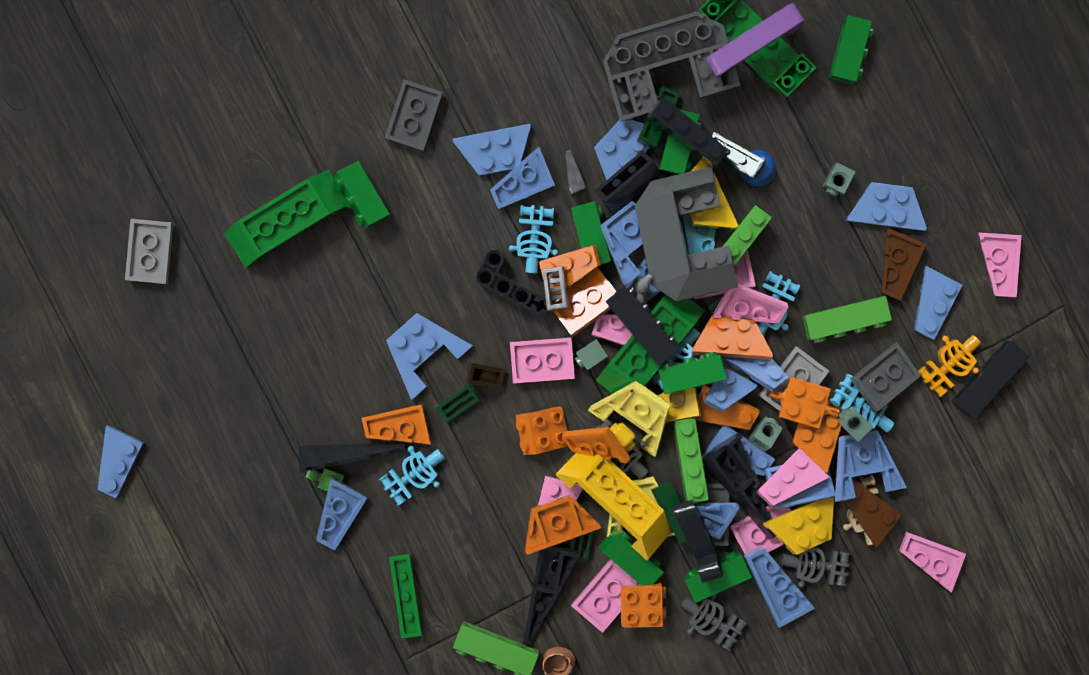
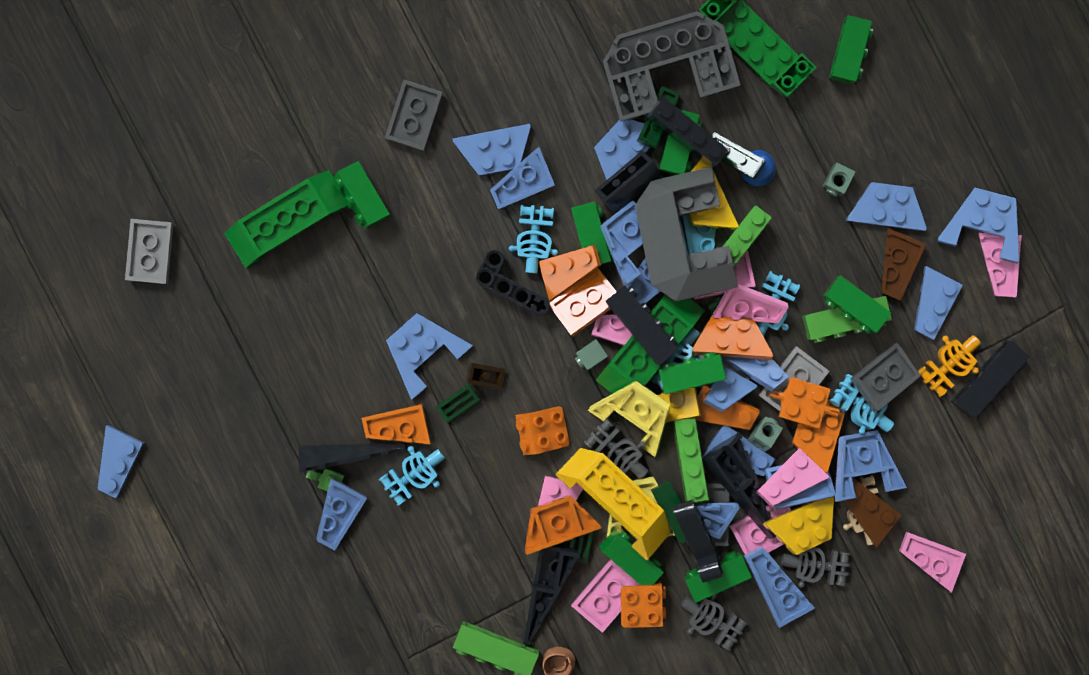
green plate [389,553,422,639] -> none
bright pink plate [510,338,575,383] -> none
flat silver slope [542,266,570,312] -> none
orange wing [562,427,630,464] -> none
flat silver slope [565,150,586,195] -> none
yellow head [610,423,635,453] -> none
light grey animal [635,275,652,304] -> none
medium lavender beam [705,3,805,78] -> none
sand green brick [837,406,873,442] -> none
none -> green brick [822,276,891,334]
none -> medium blue wing [937,188,1019,264]

